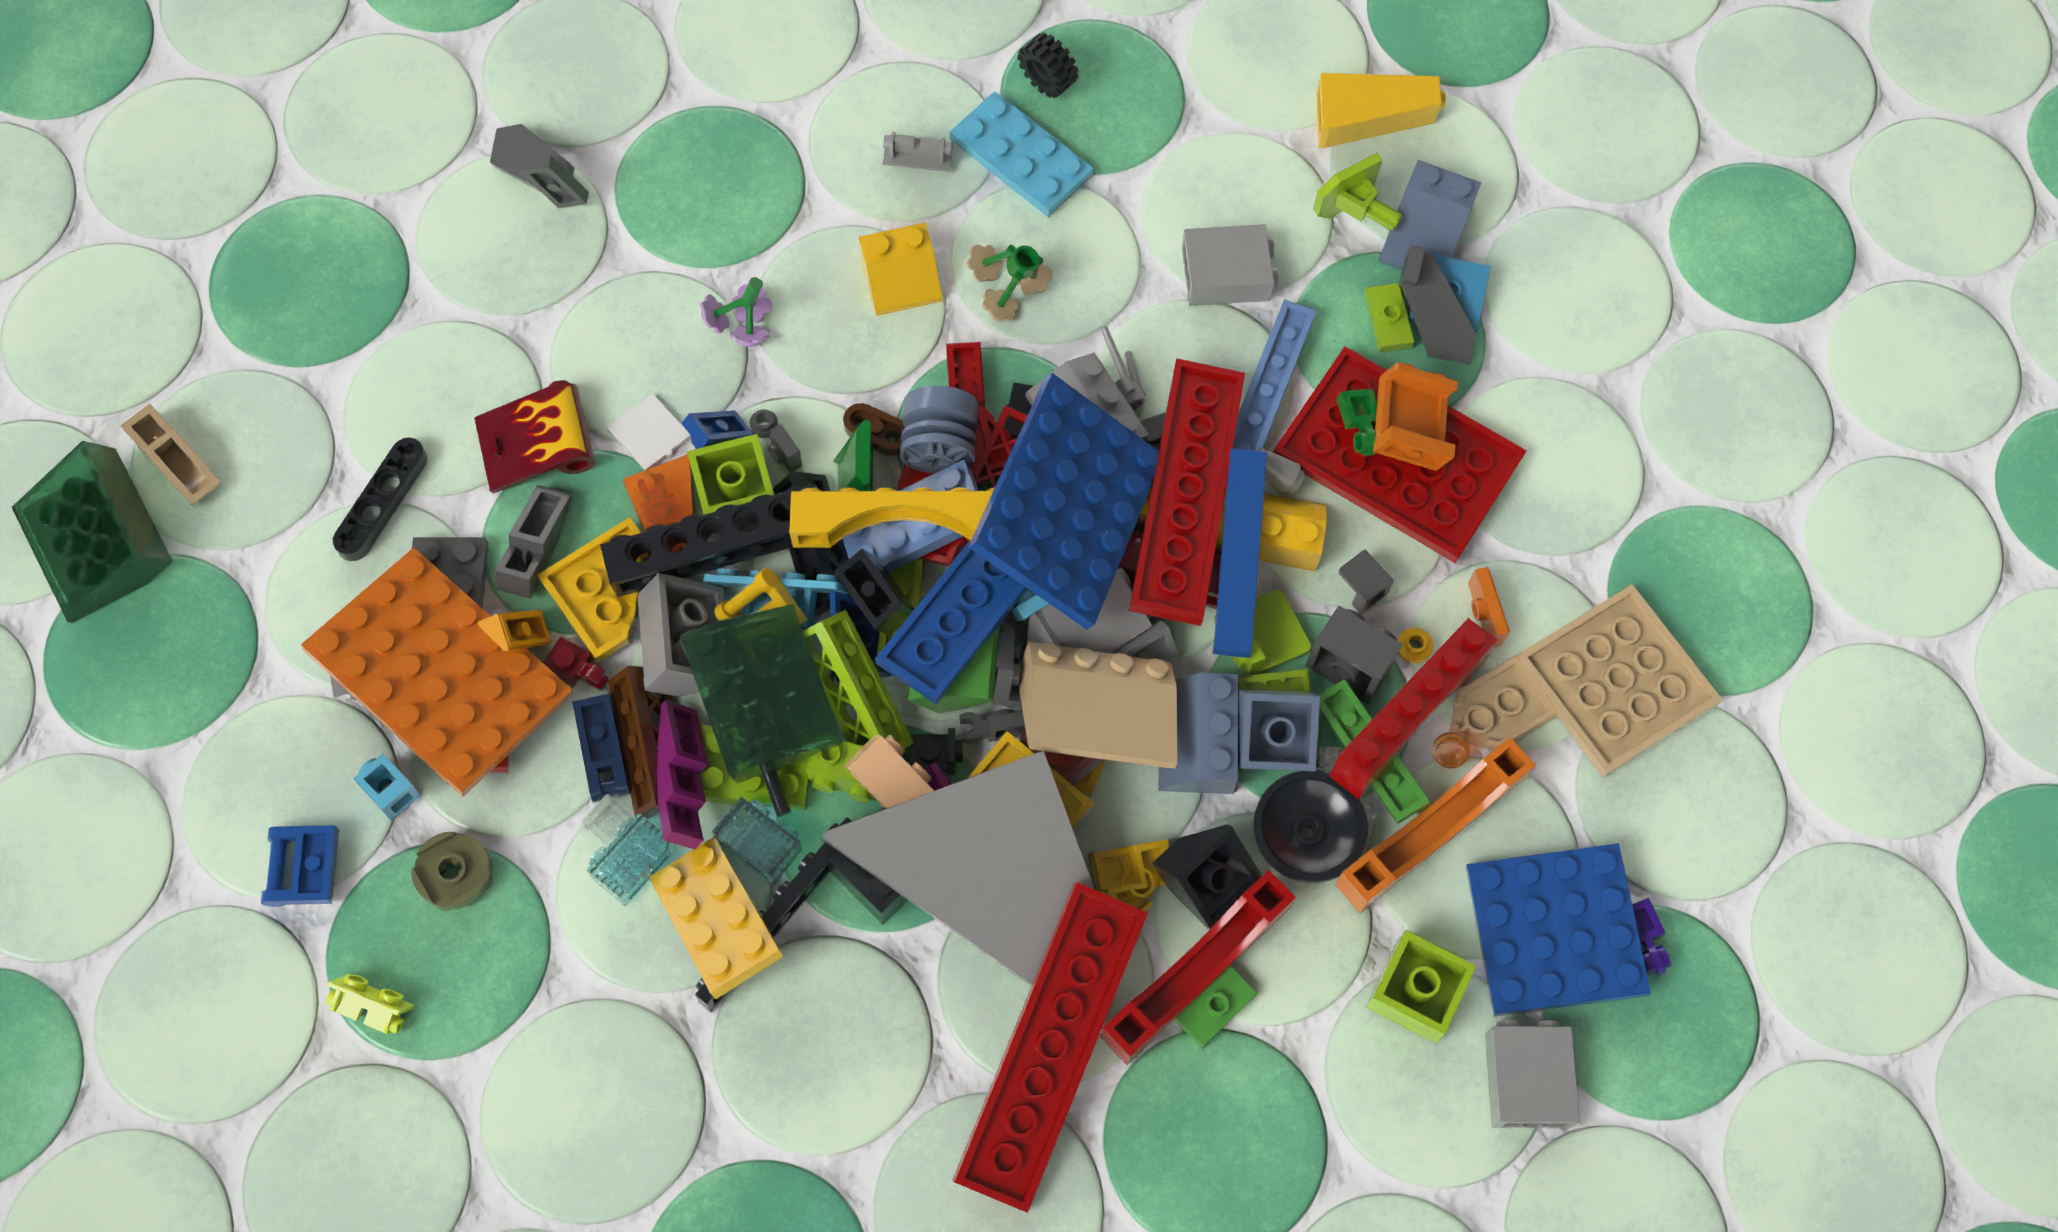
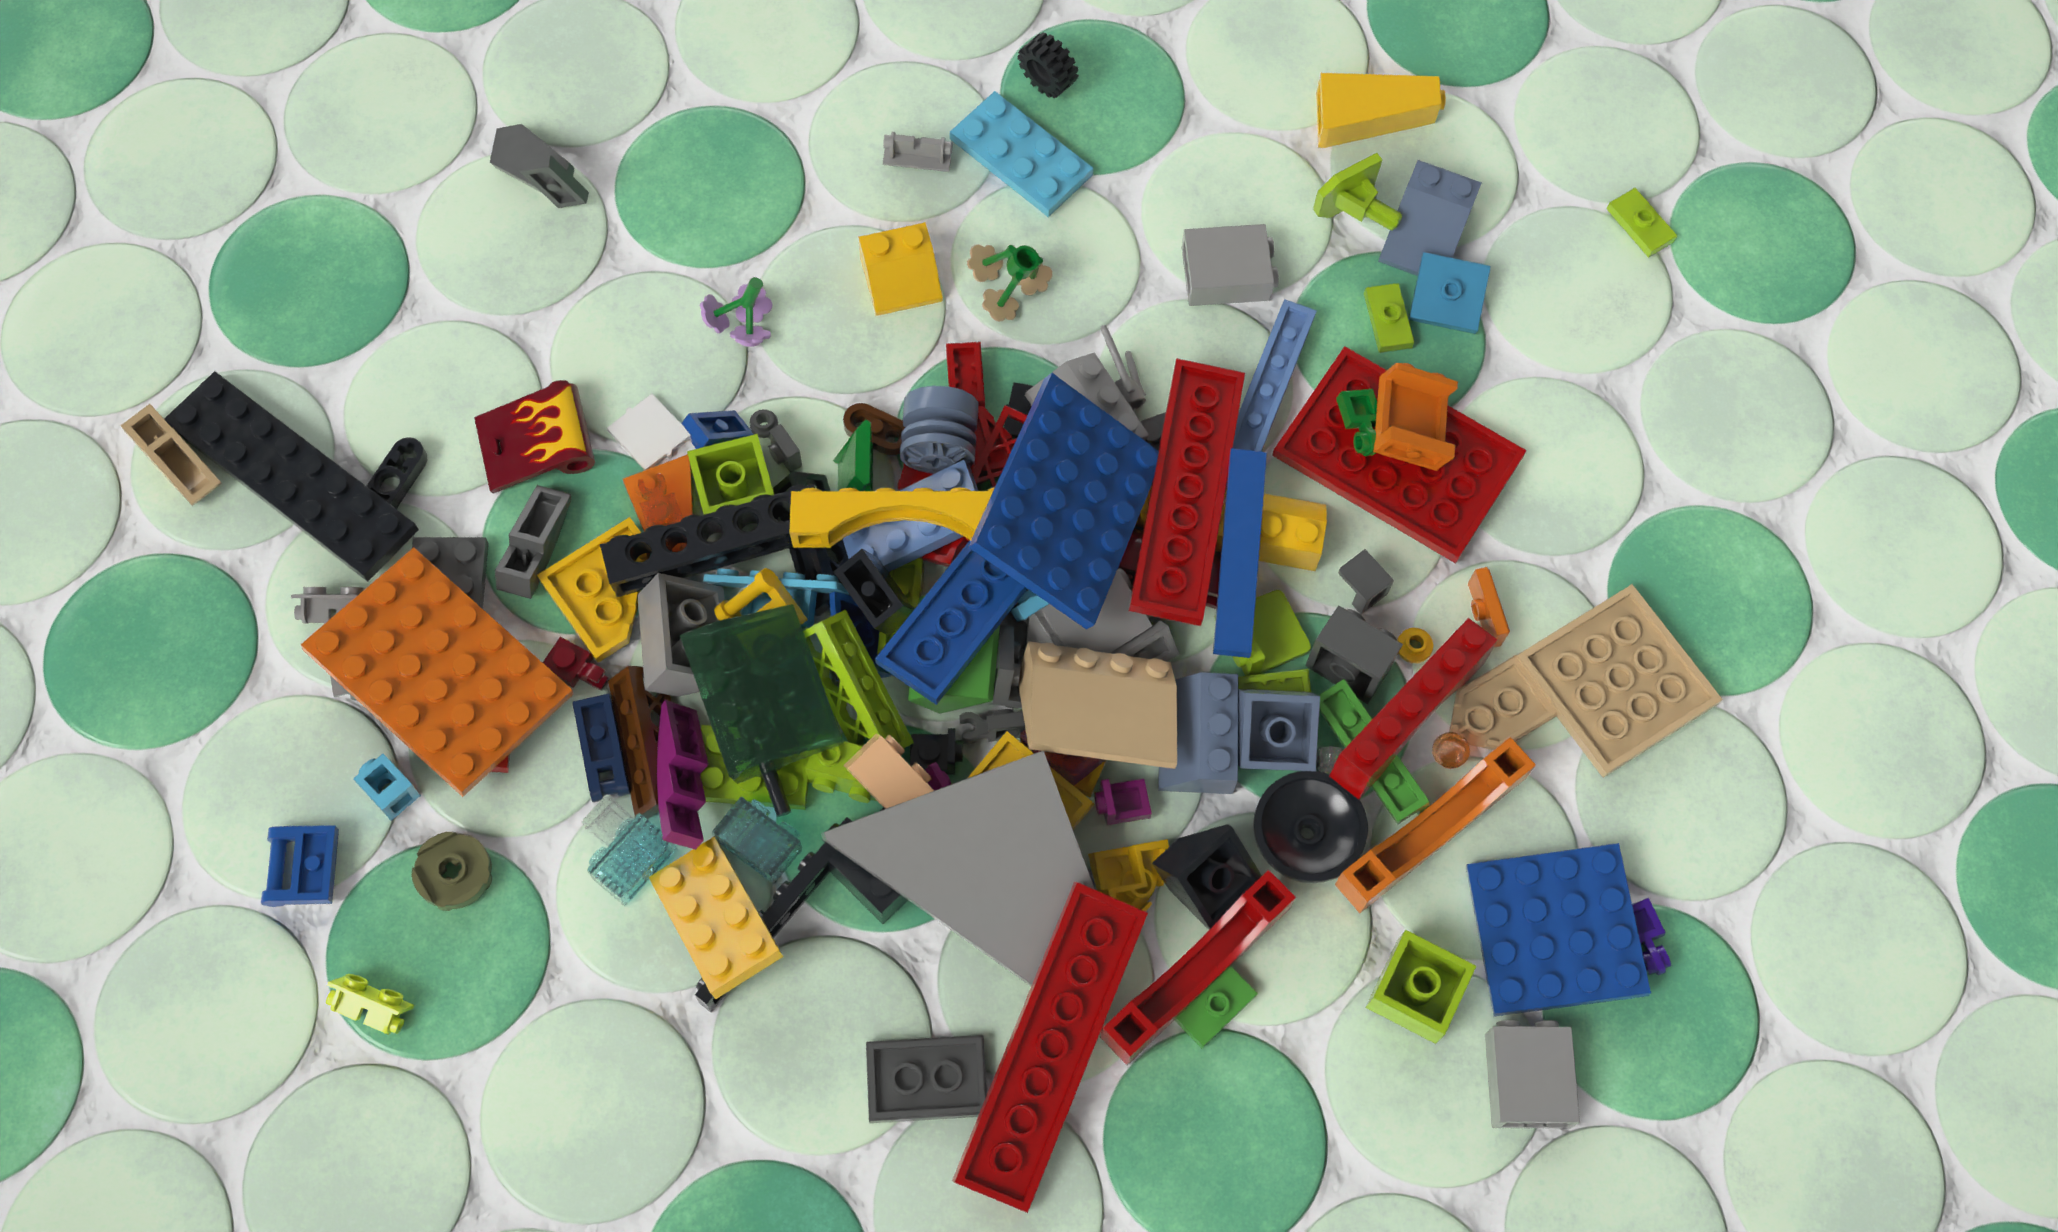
clear green slope [11,441,173,623] -> none
light orange slope [478,610,551,651] -> none
light grey cone [1258,448,1305,495] -> none
dark grey piece [1399,245,1476,365] -> none
none -> black plate [164,371,419,582]
none -> light grey hinge [291,587,363,624]
none -> dark grey tile [866,1035,987,1124]
none -> magenta bracket [1094,779,1152,826]
none -> lime plate [1606,188,1677,258]

